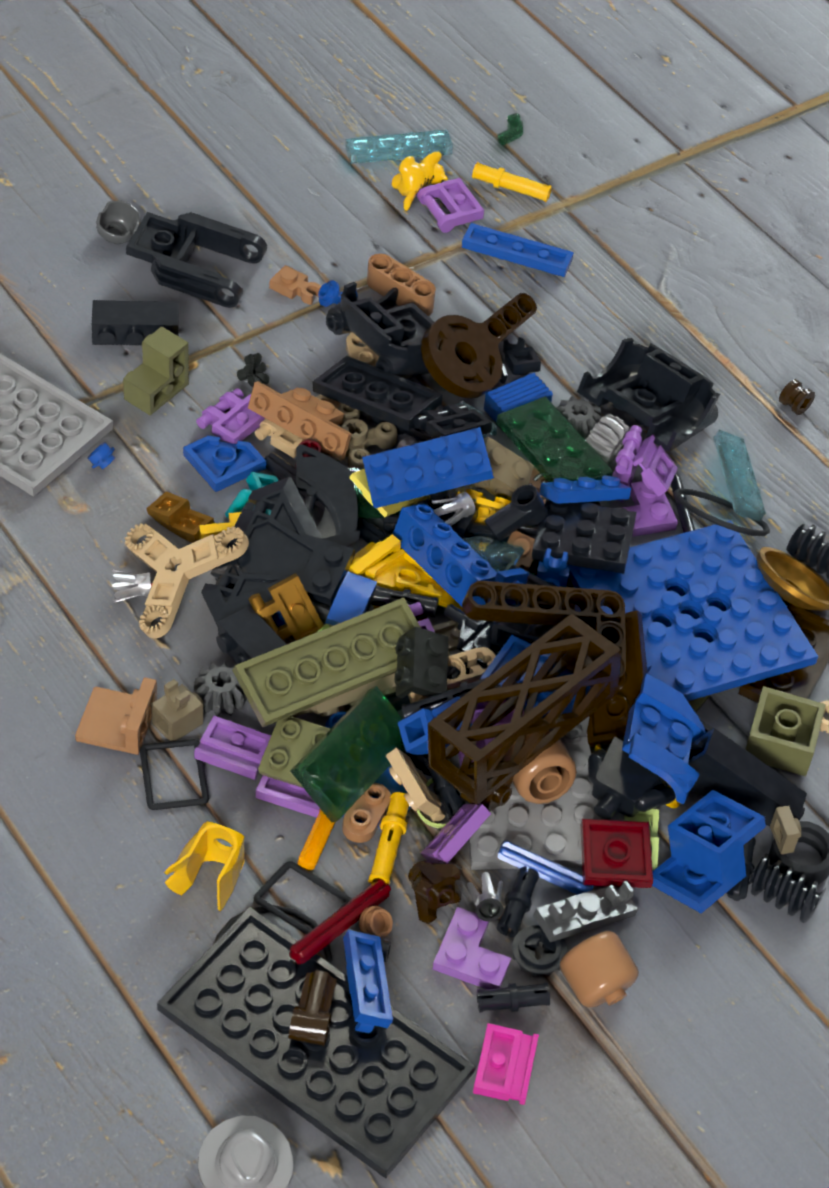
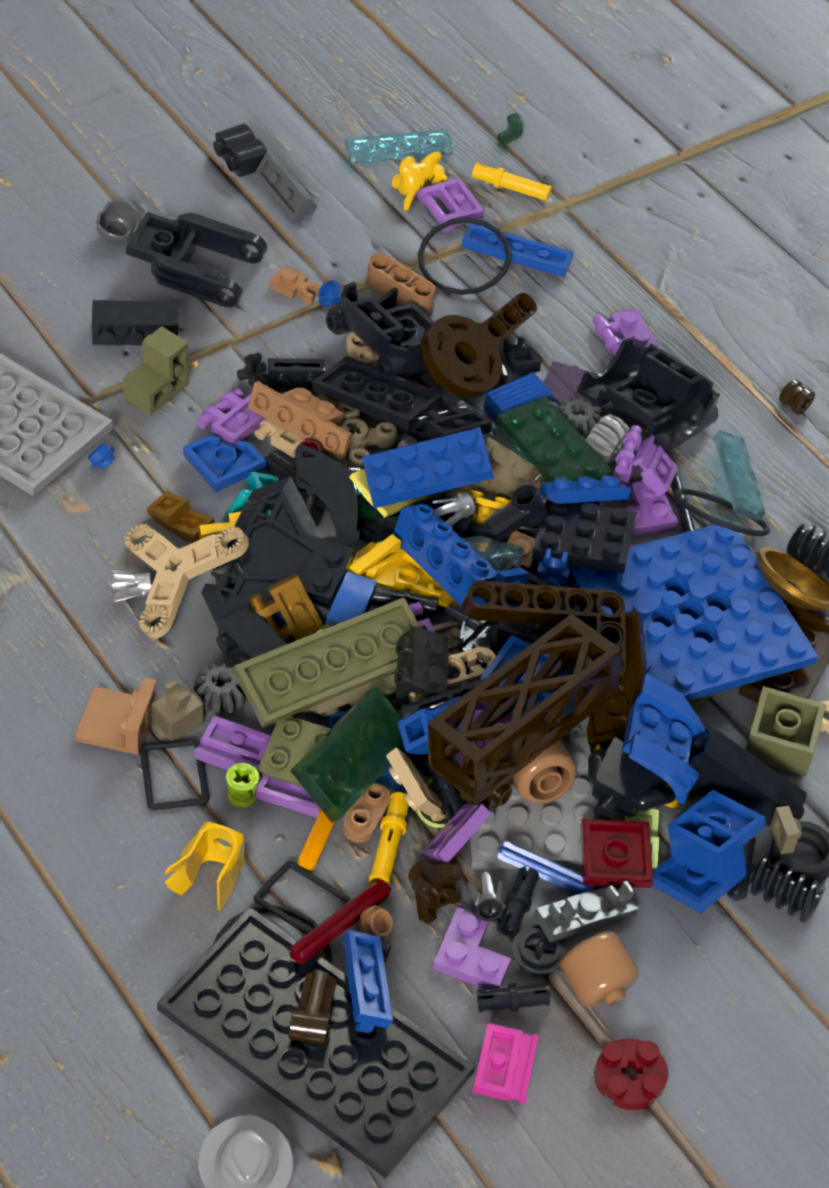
none -> black brick [213,123,268,177]
none -> lime bush [226,763,259,807]
none -> dark grey plate [254,152,317,222]
none -> black bracket [267,358,327,392]
none -> black piece [418,217,512,295]
none -> clear purple piece [543,361,598,405]
none -> medium lavender plate [593,308,659,356]
none -> dark red plate [594,1038,668,1110]

